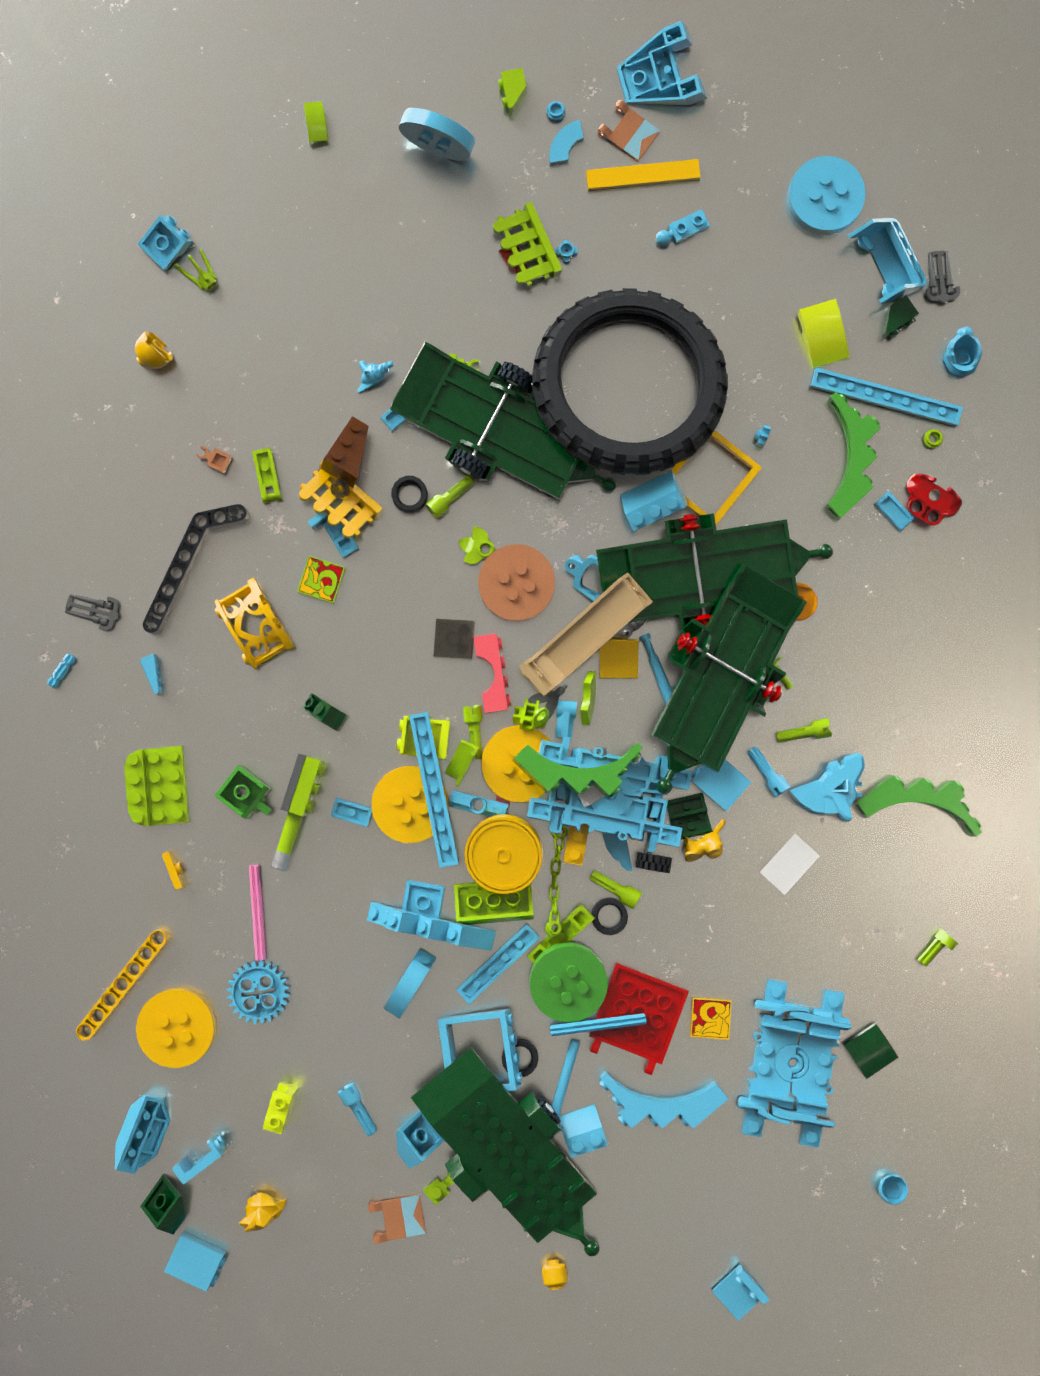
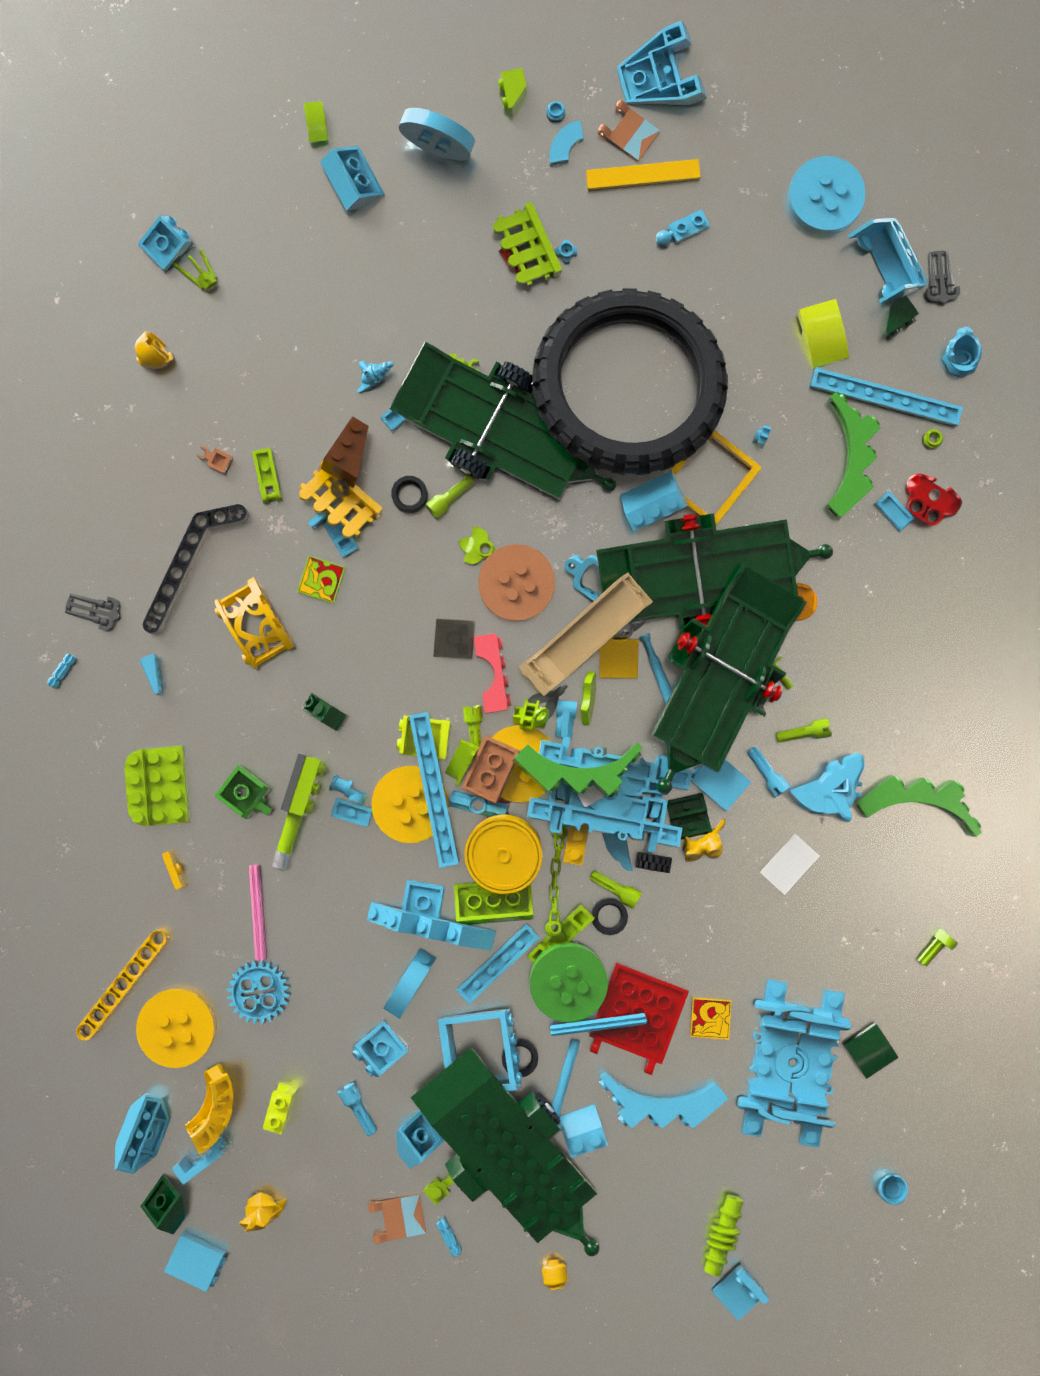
none -> yellow fence [185,1063,233,1155]
none -> medium azure slope [320,146,385,211]
none -> medium azure connector [329,774,367,804]
none -> medium azure plate [352,1021,408,1078]
none -> medium azure axle [436,1219,461,1257]
none -> nougat tile [461,735,520,804]
none -> lime piece [704,1195,744,1277]

